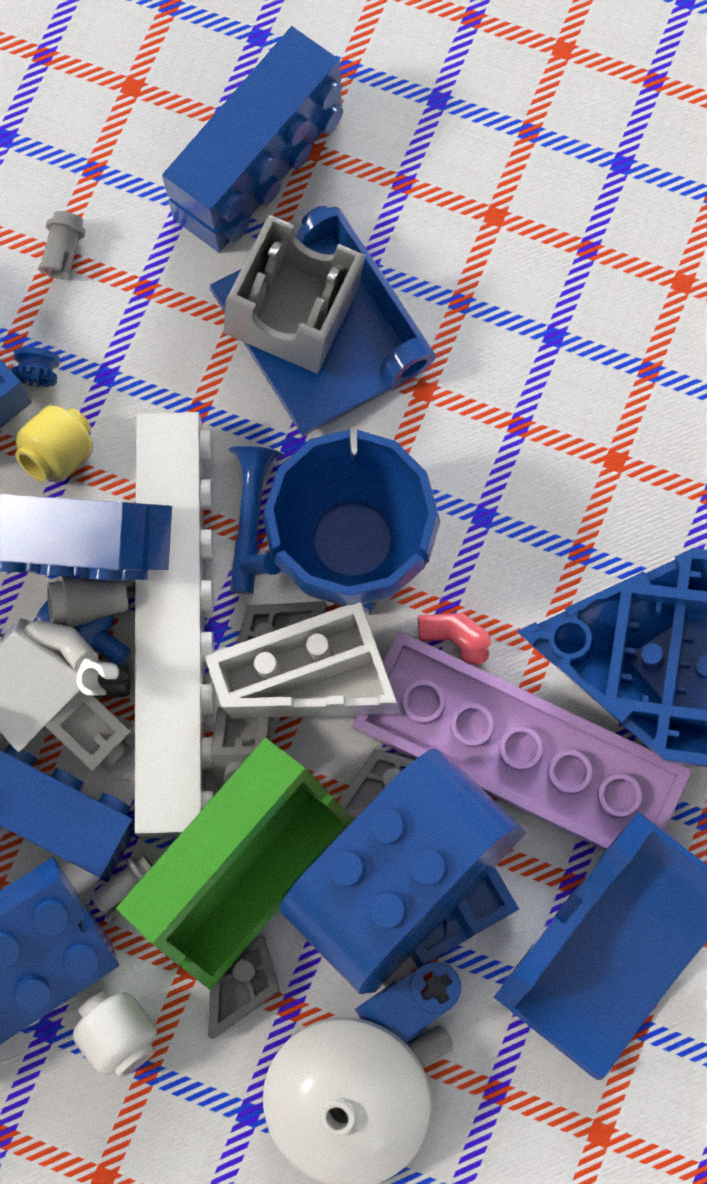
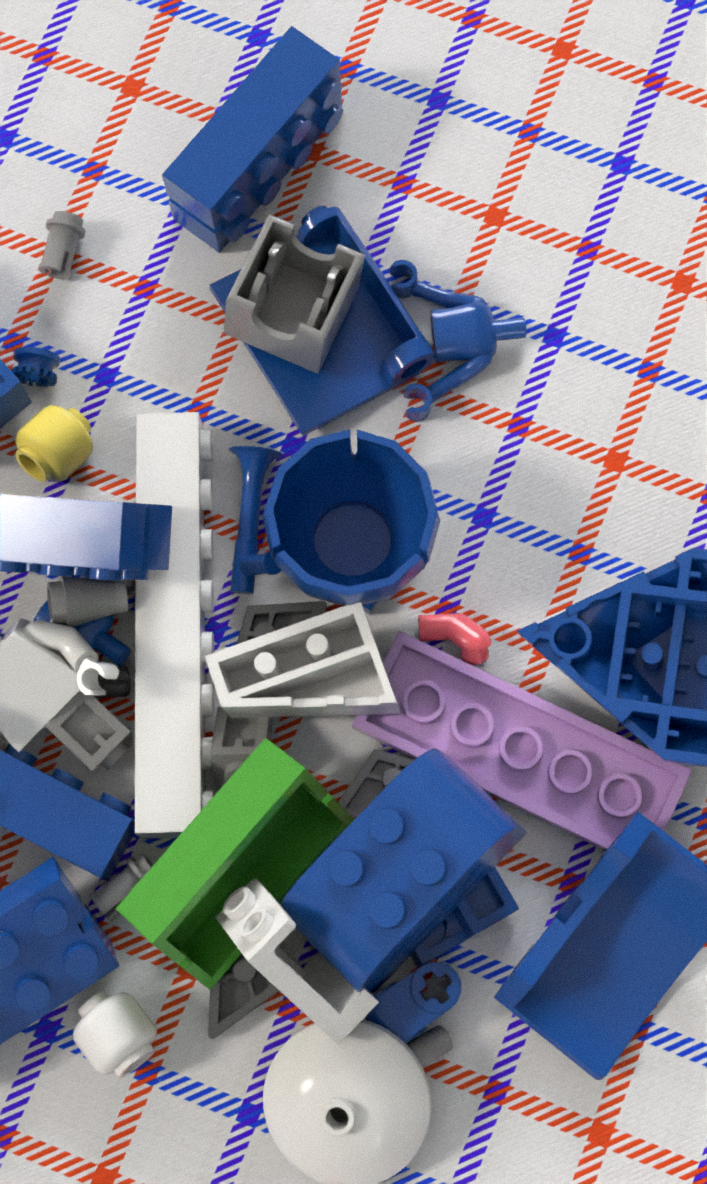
none -> white panel [215,878,379,1045]
none -> blue piece [390,260,526,422]

